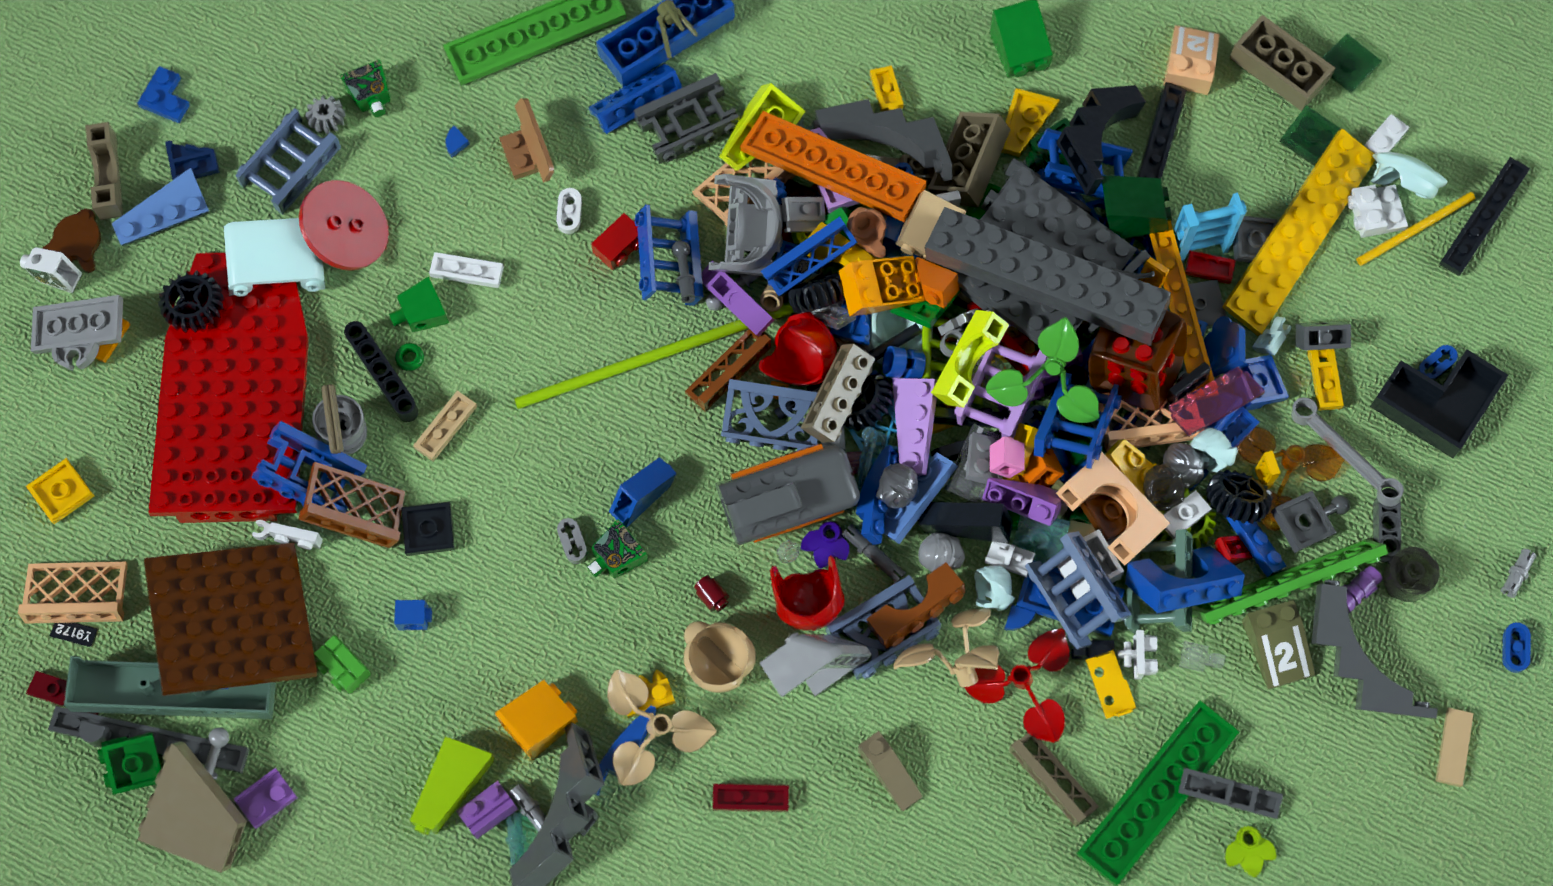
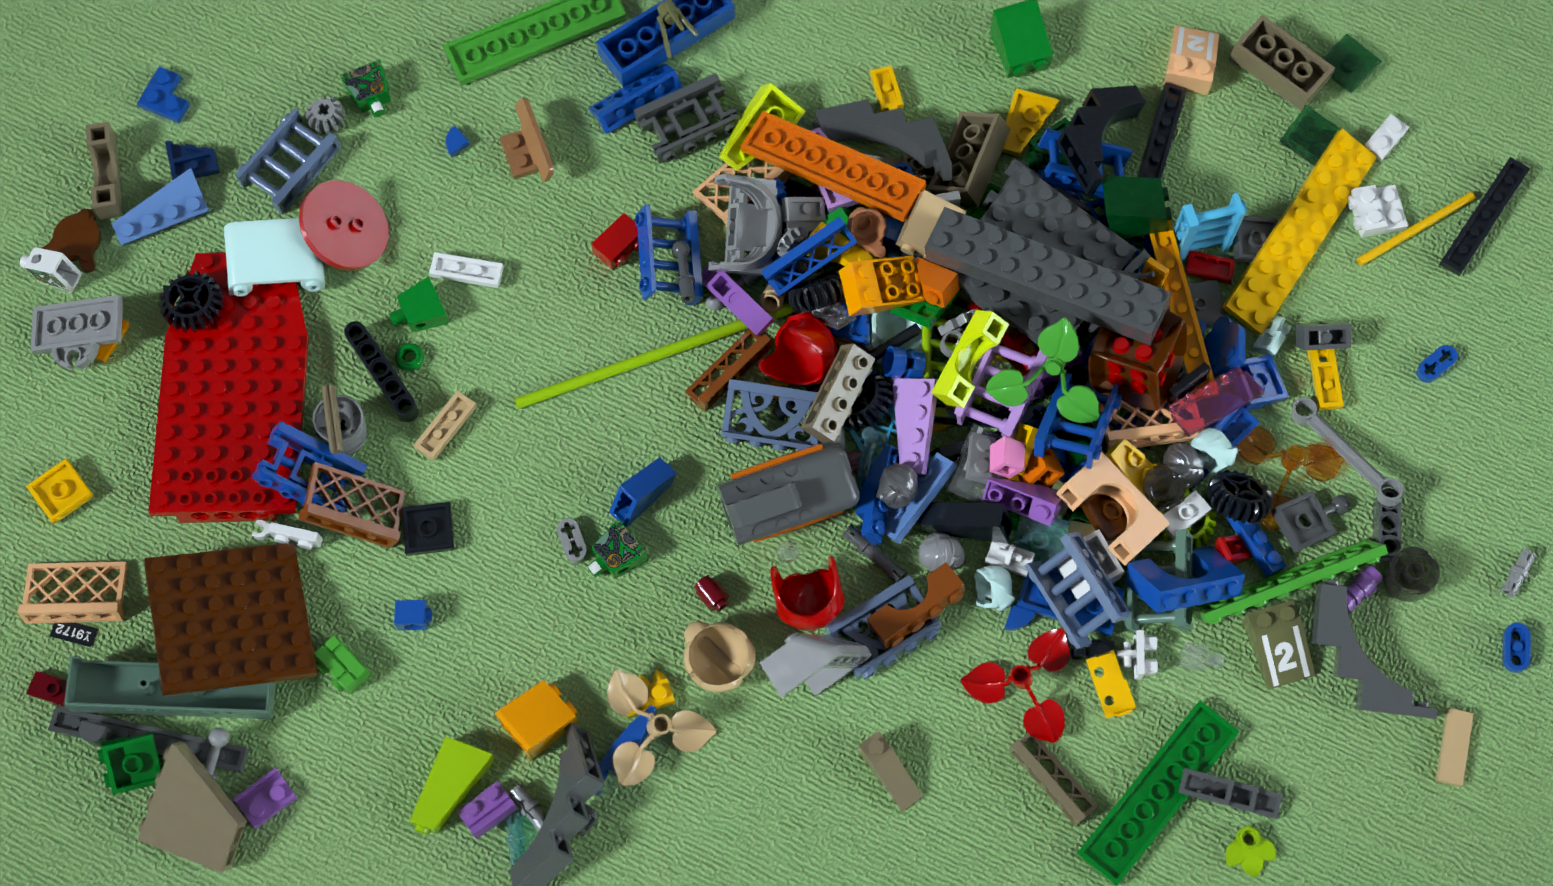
white plate [557,188,582,234] -> none
dark red plate [712,784,789,812] -> none
dark purple plate [801,522,849,569] -> none
tan plant [894,608,999,687] -> none
yellow plate [1255,451,1281,489] -> none
black piece [1370,349,1508,458] -> none
light aqua piece [1371,152,1447,199] -> none
none -> light grey gear [777,226,809,257]

